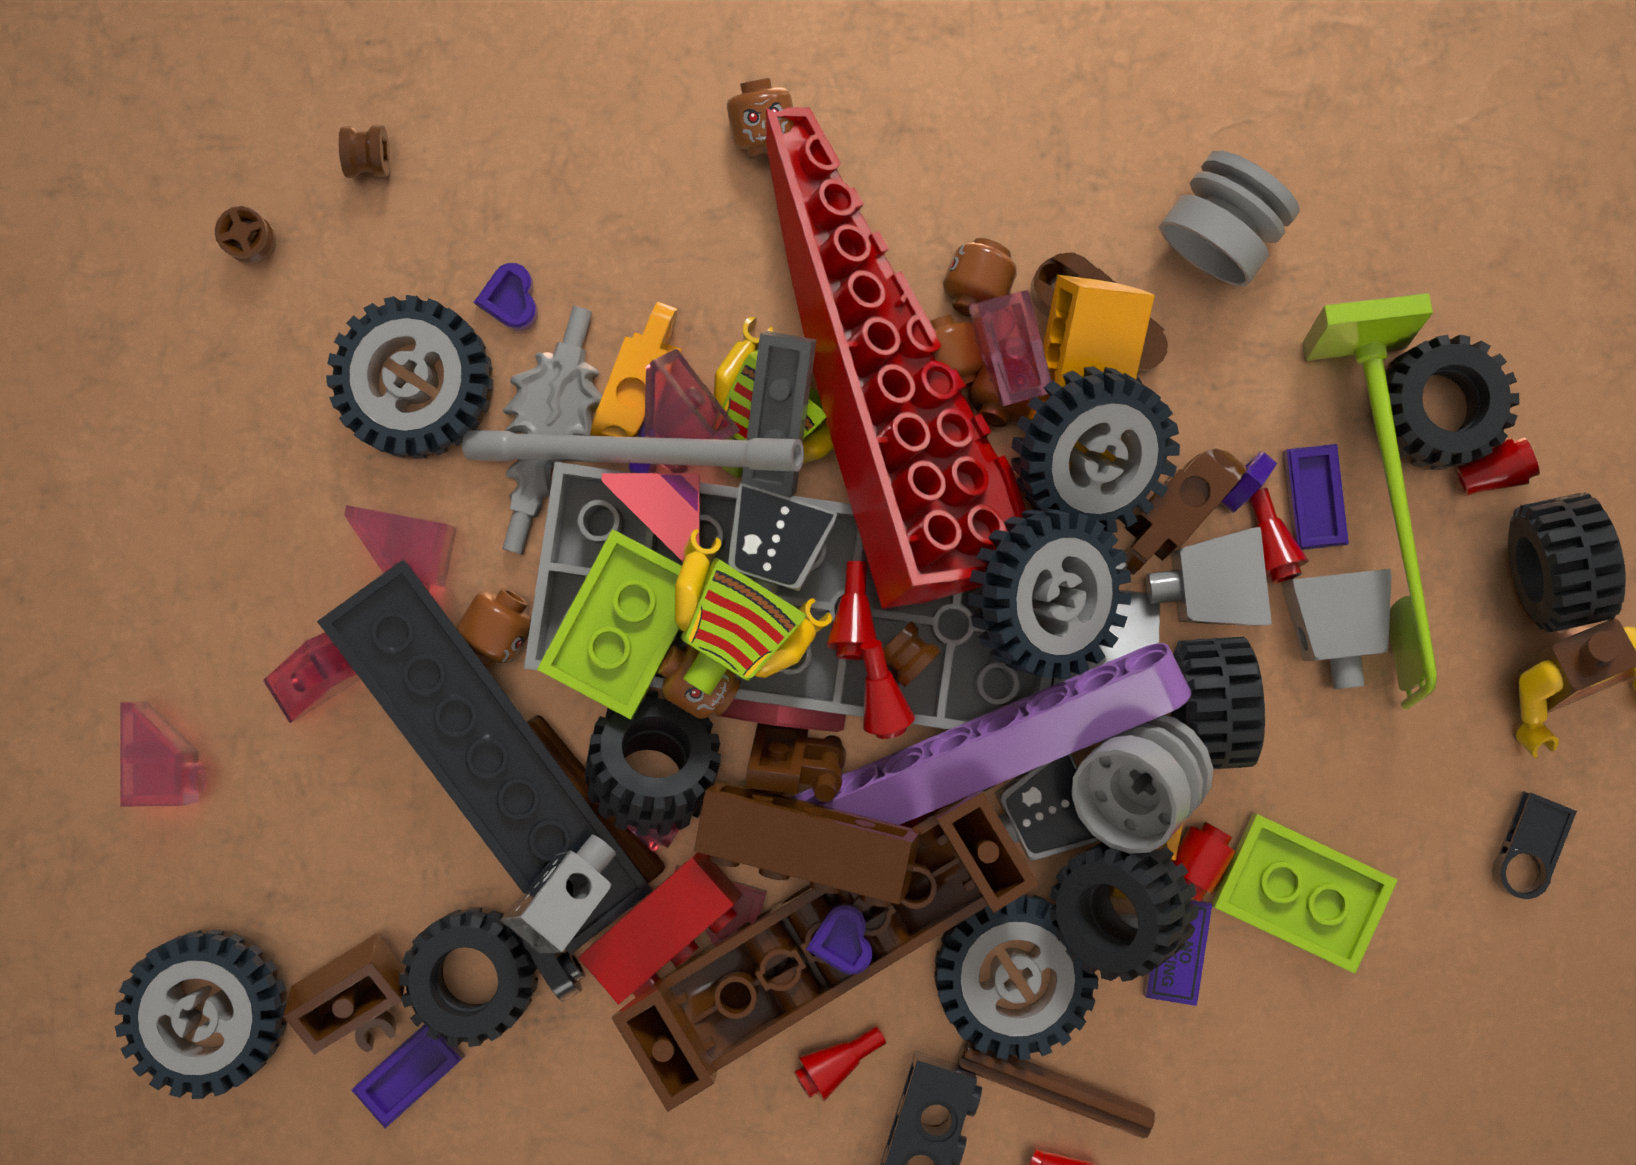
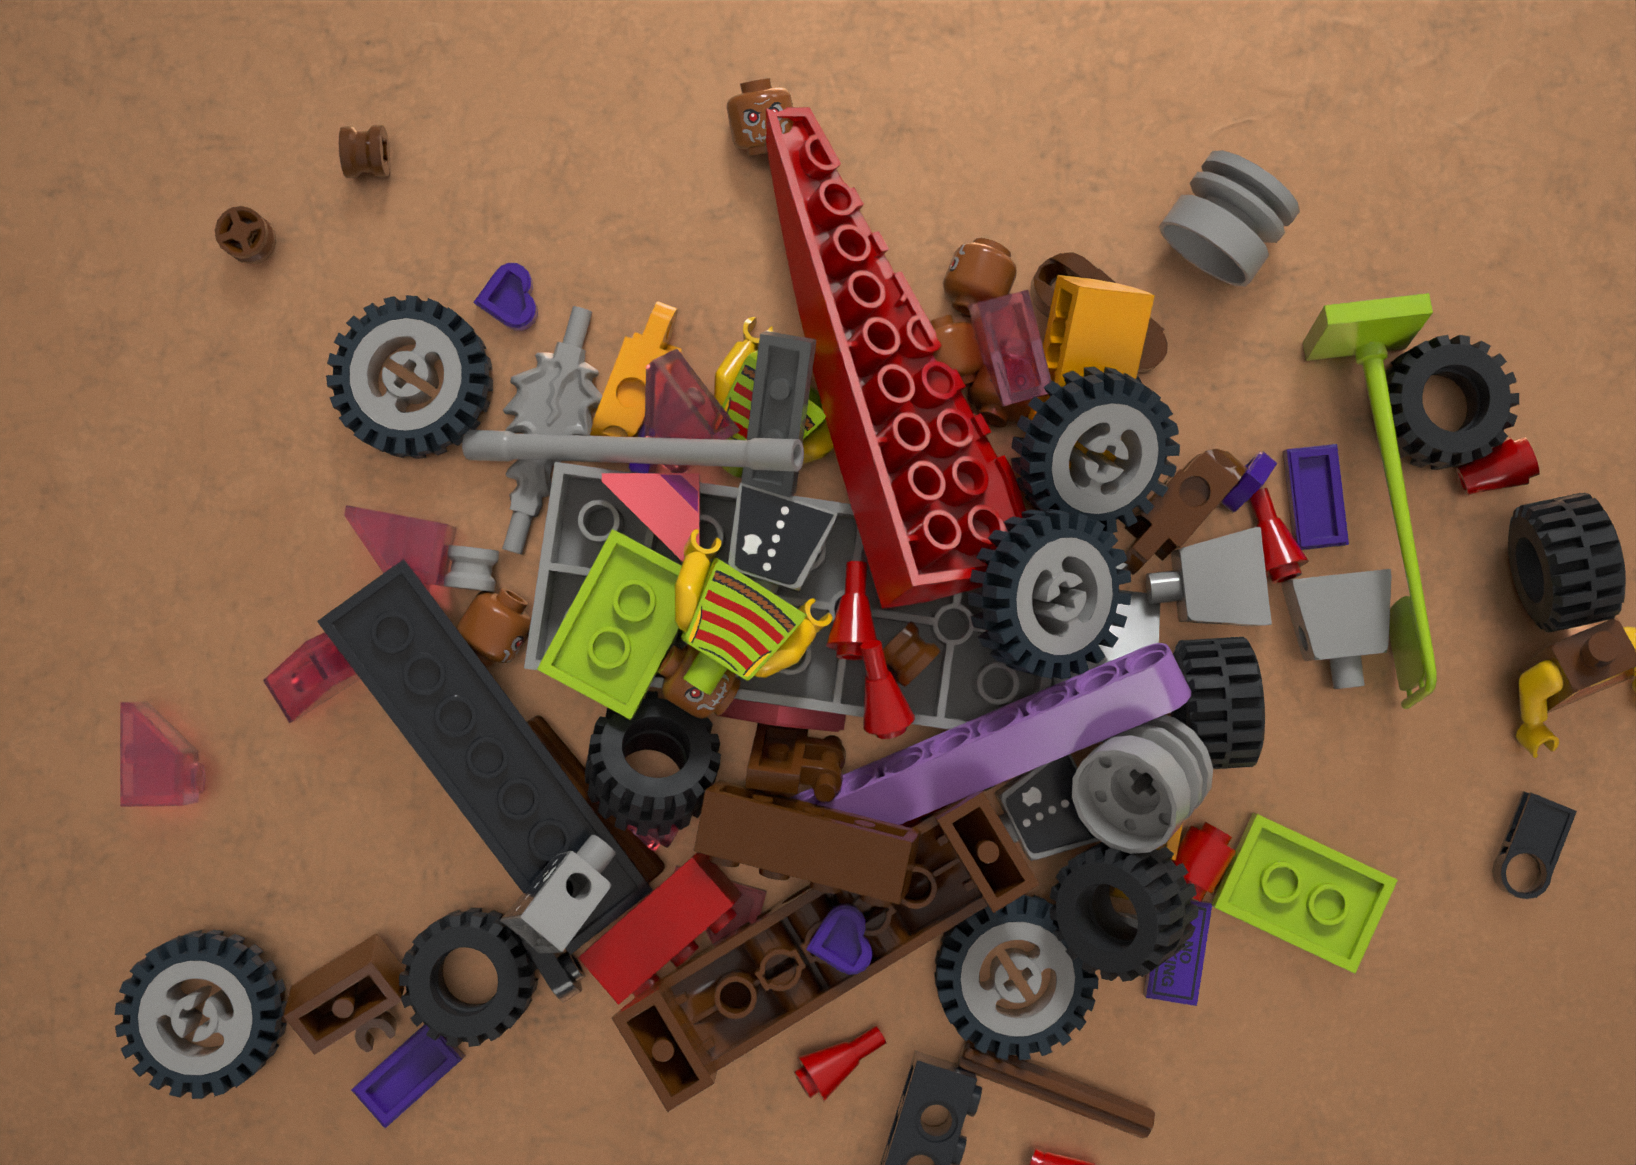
none -> light grey wheel [444,545,499,592]

